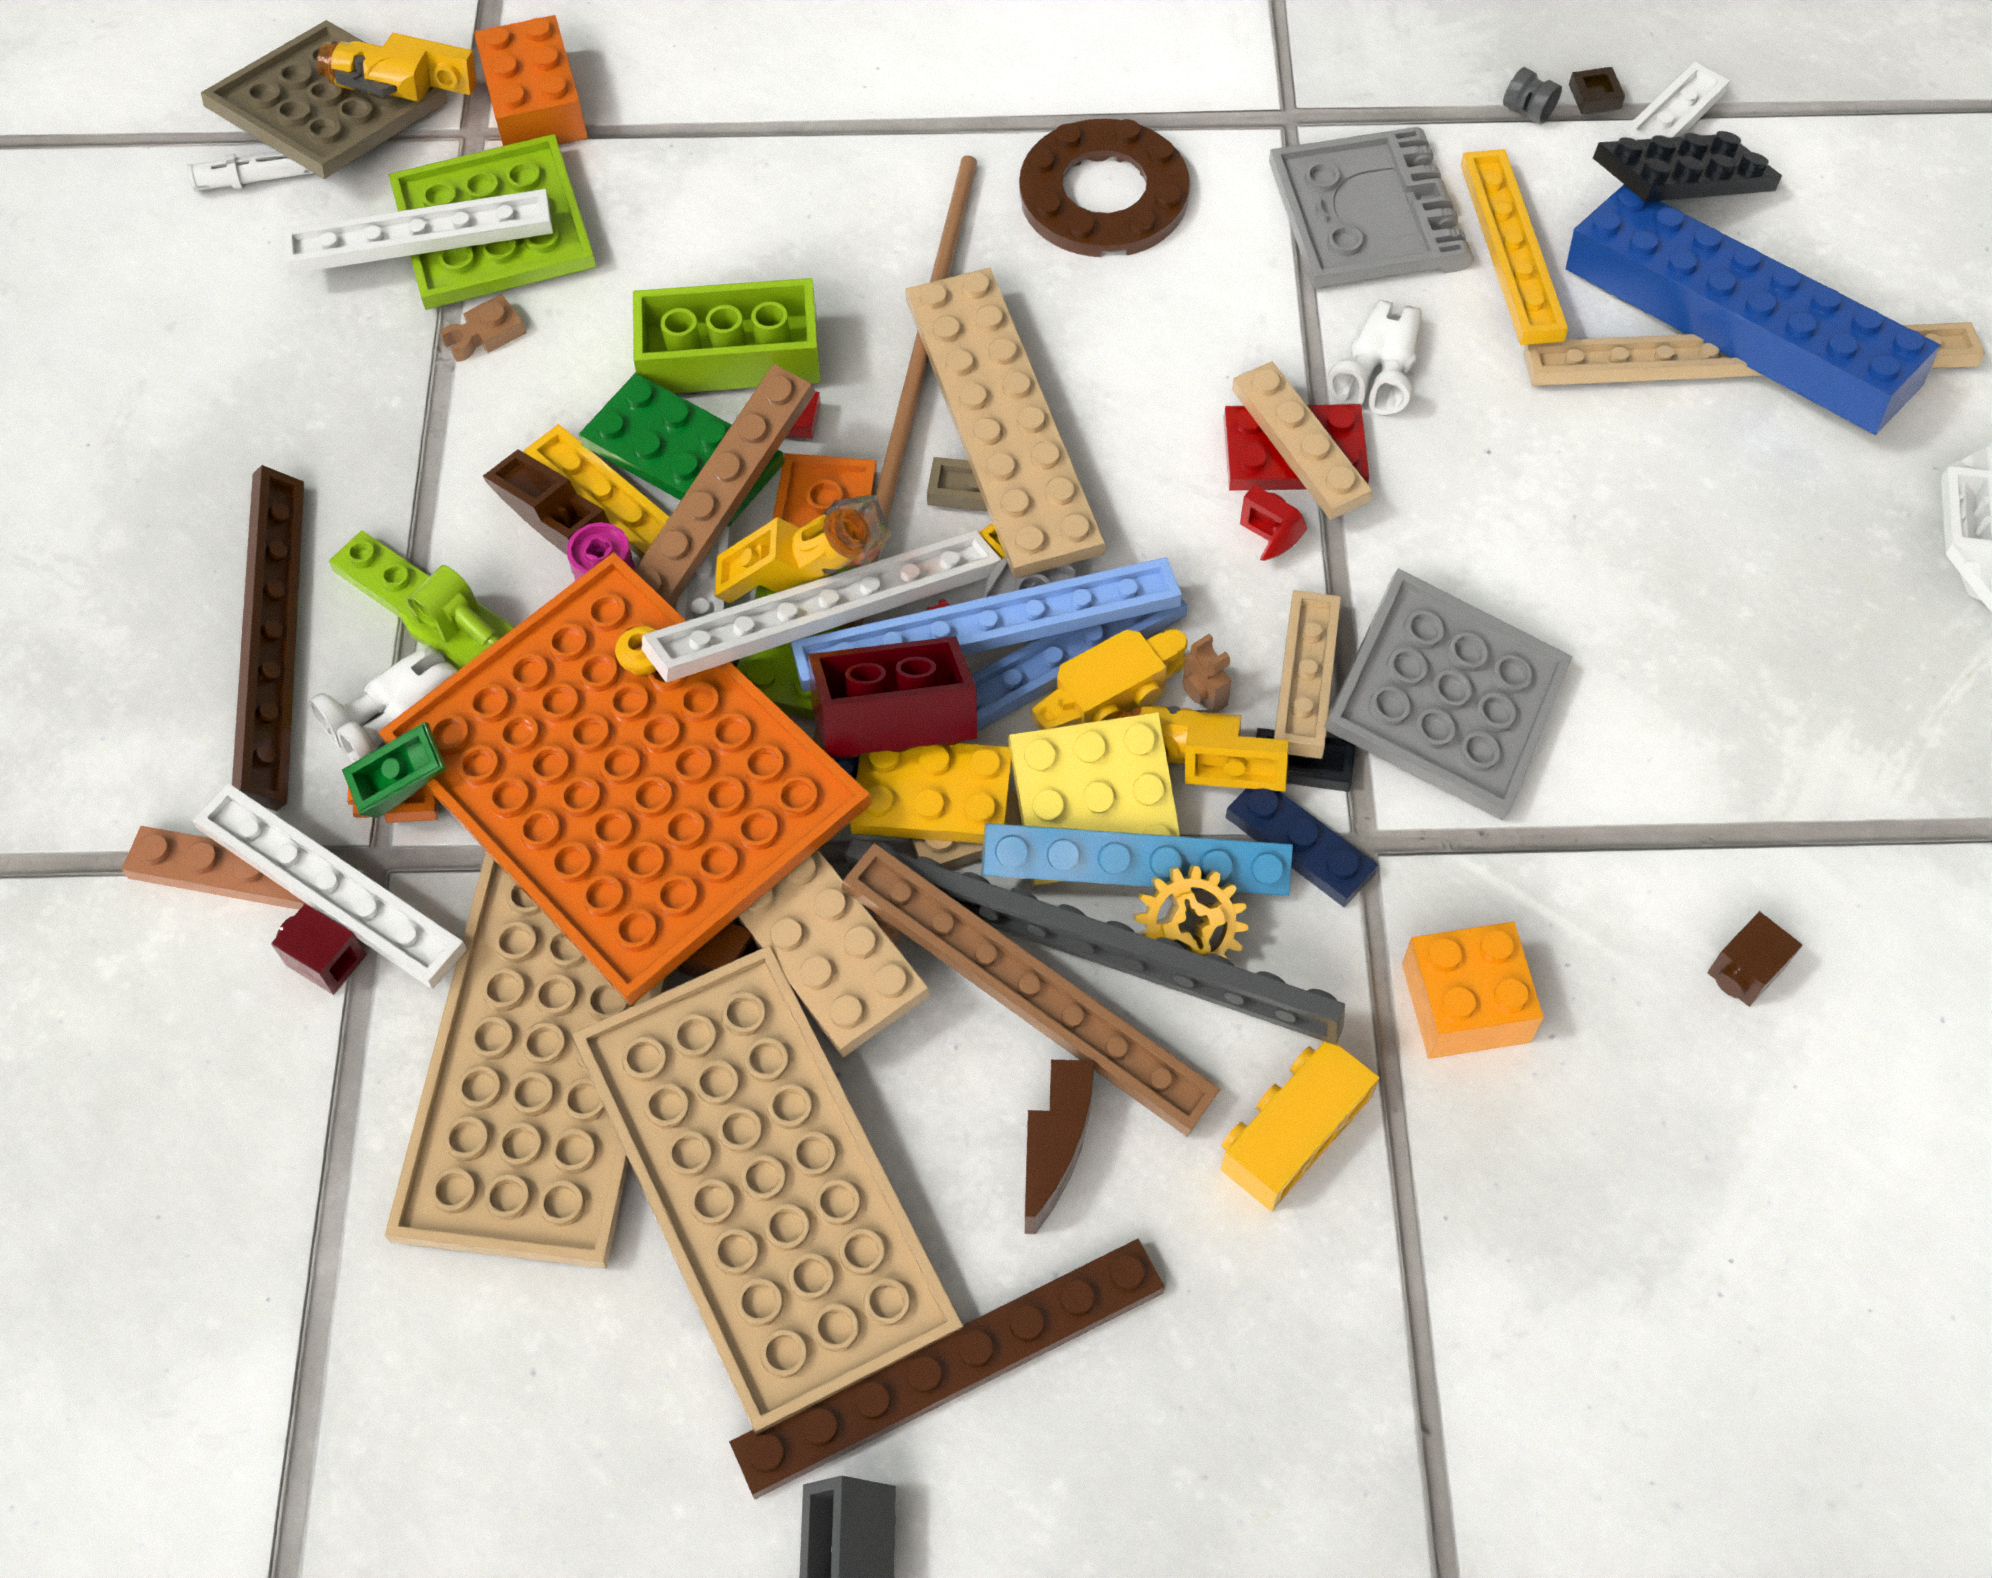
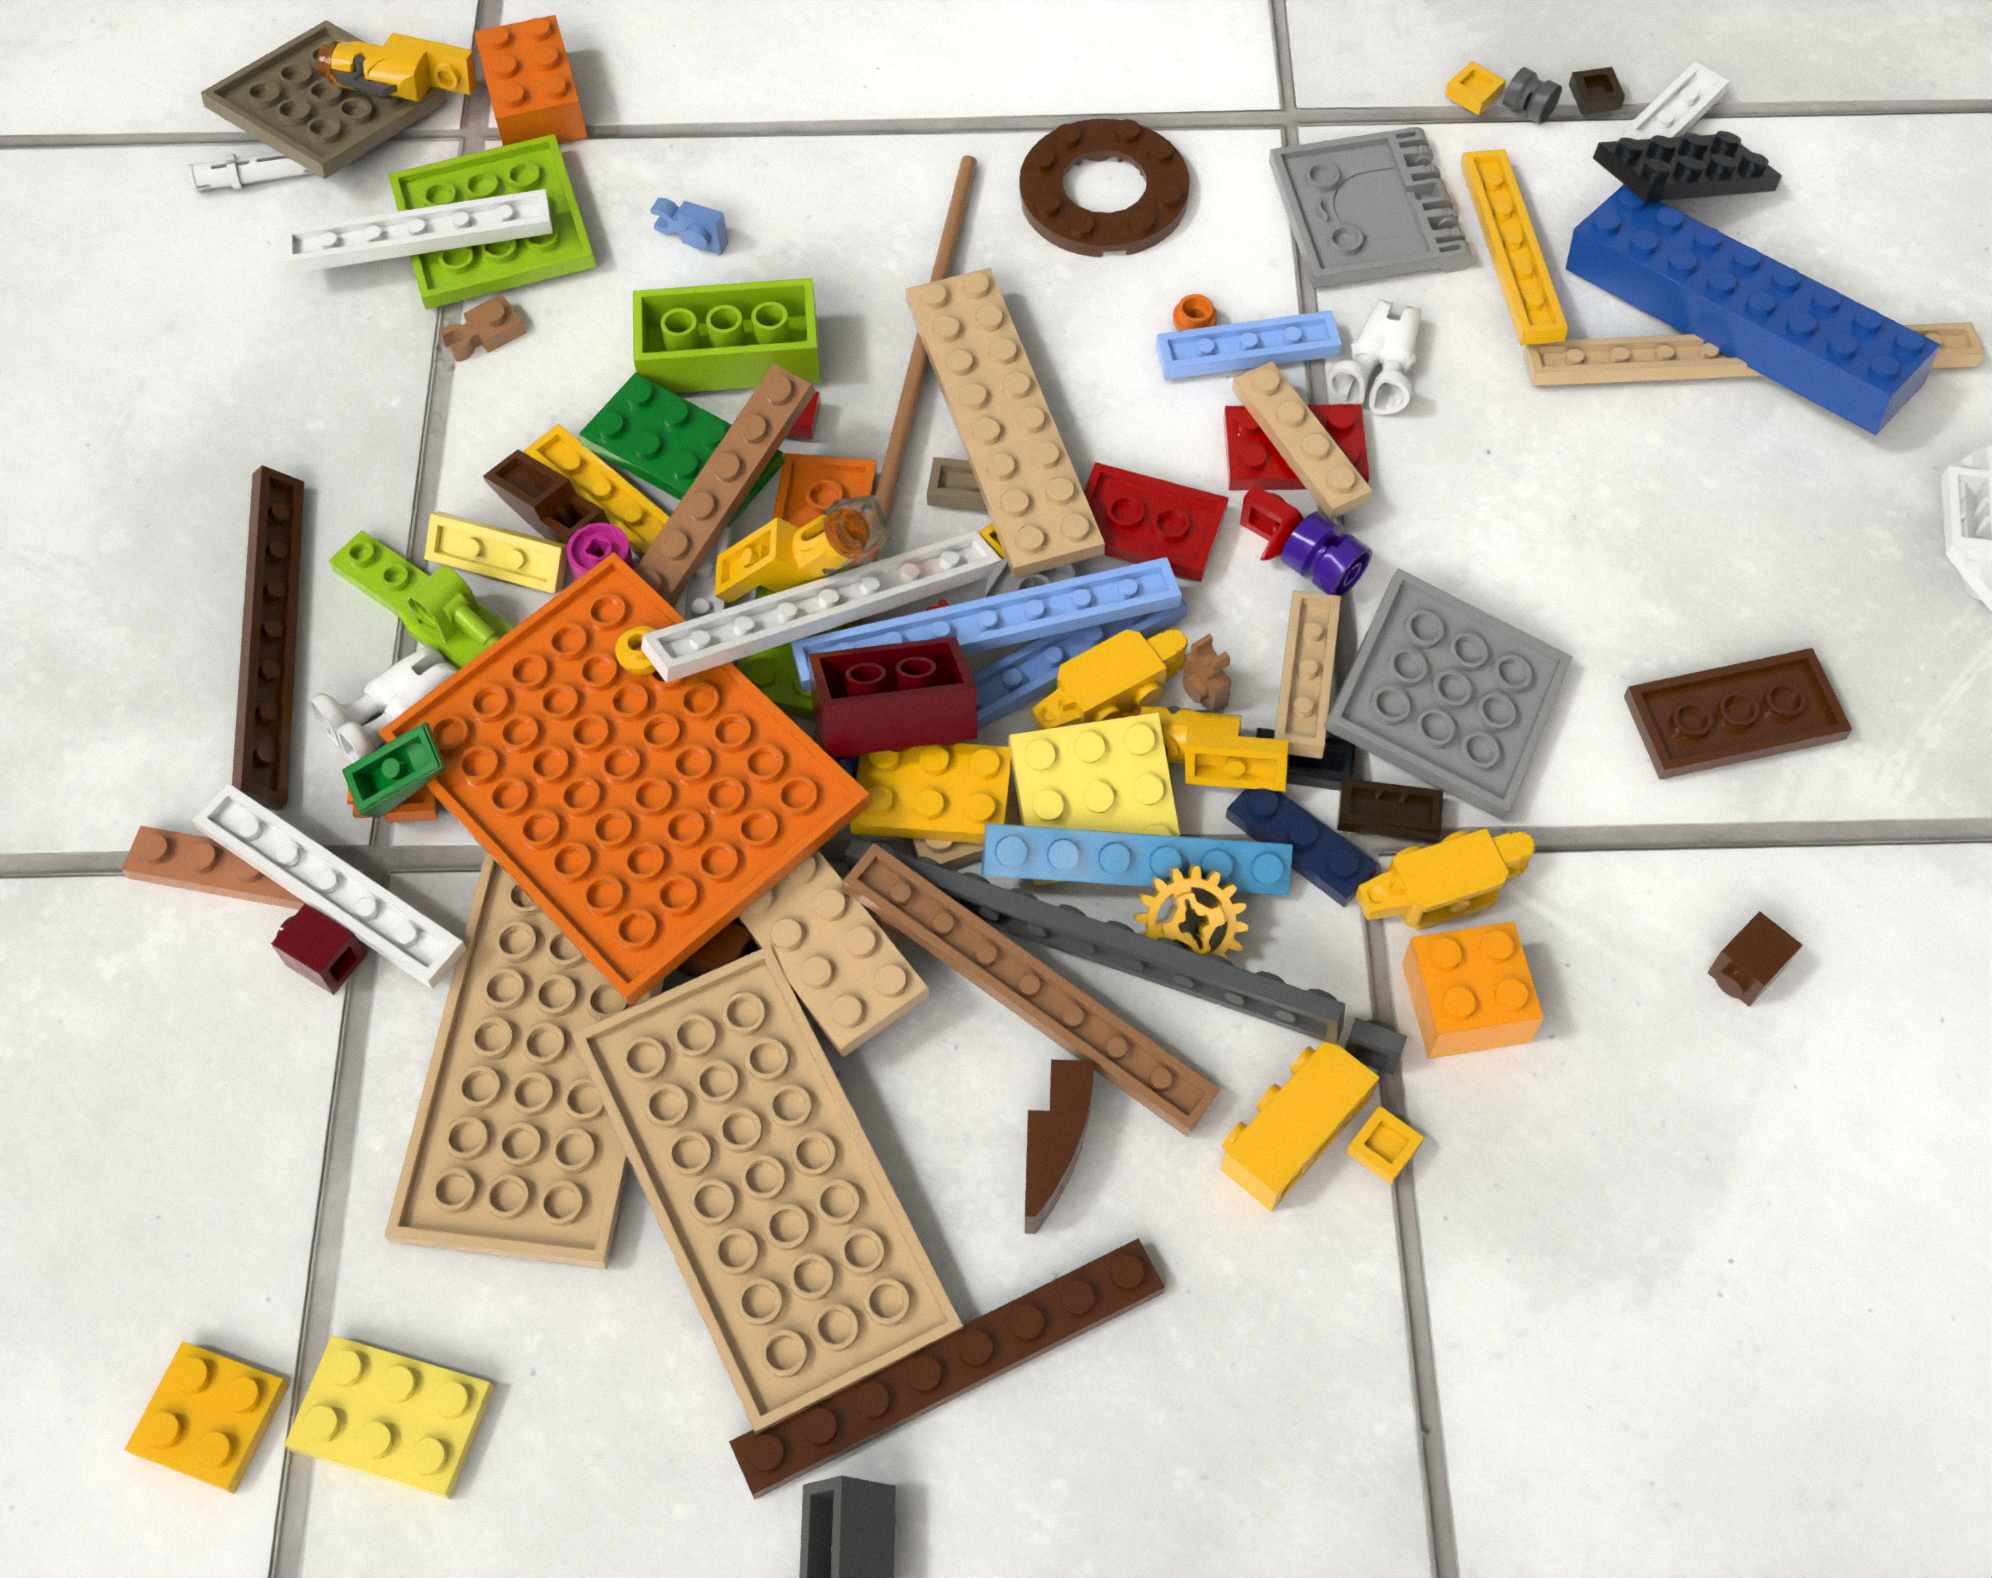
none -> yellow plate [124,1341,289,1494]
none -> light yellow plate [284,1335,494,1500]
none -> light yellow plate [424,511,567,594]
none -> medium blue plate [650,198,728,255]
none -> red plate [1083,462,1229,582]
none -> light blue plate [1156,310,1342,380]
none -> orange plate [1173,294,1217,331]
none -> dark purple wheel [1281,511,1372,597]
none -> dark brown plate [1337,778,1443,843]
none -> dark grey plate [1345,1018,1407,1075]
none -> yellow plate [1346,1105,1425,1185]
none -> yellow hinge [1356,828,1536,930]
none -> yellow plate [1445,61,1506,116]
none -> reddish brown plate [1624,648,1852,780]

